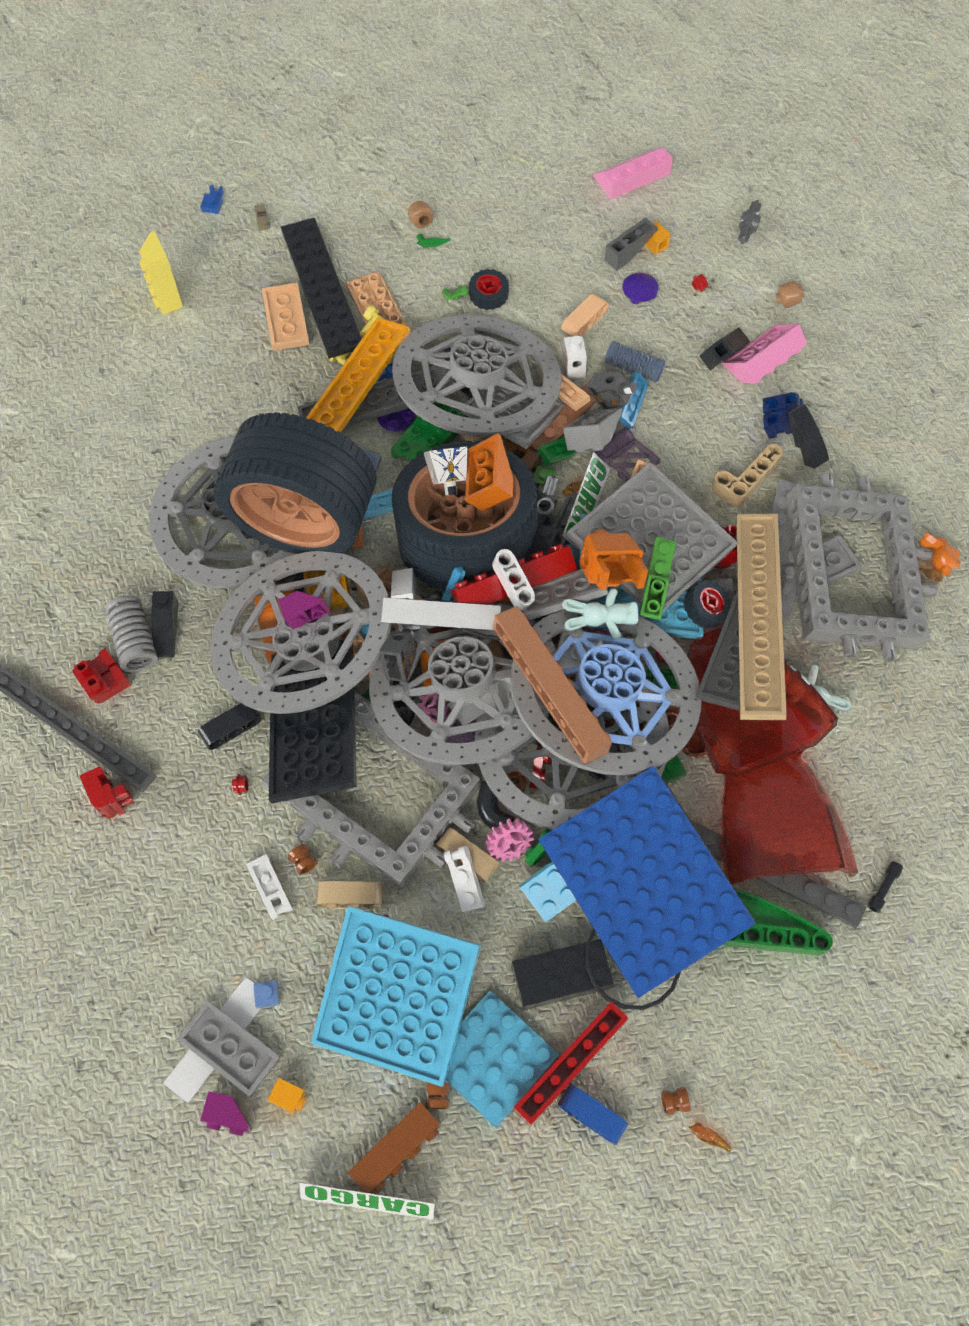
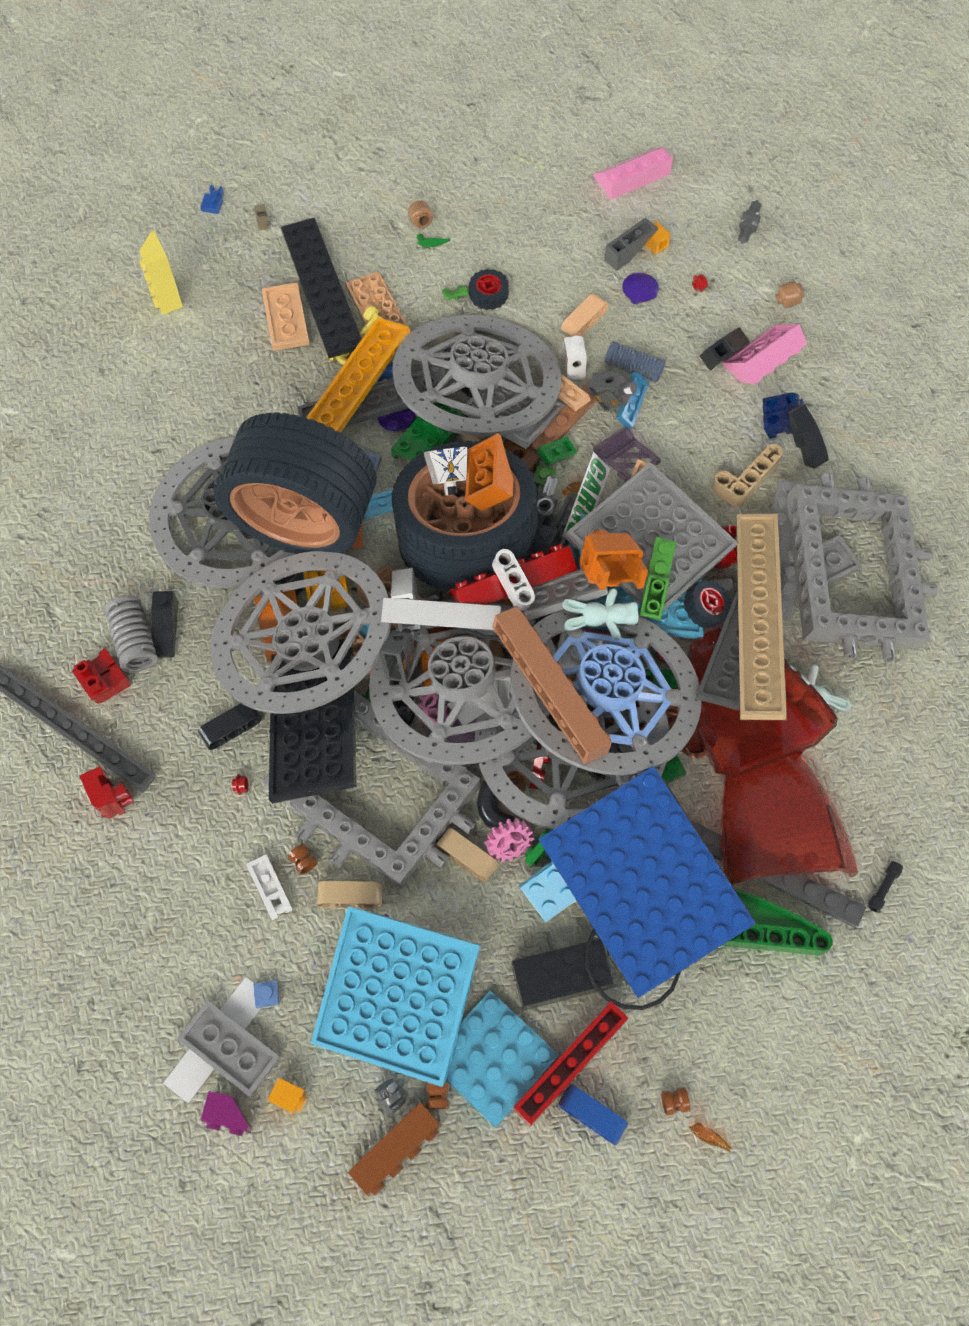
magenta slope [278,591,330,629] -> none
sticker [300,1183,434,1220] -> none
dark azure axle [440,566,466,602] -> none
white plate [444,846,485,912] -> none
light grey slope [563,408,622,452] -> none
clear orange bar [919,566,943,582] -> none
orange animal [920,532,961,576] -> none
none -> dark grey piece [374,1079,405,1116]

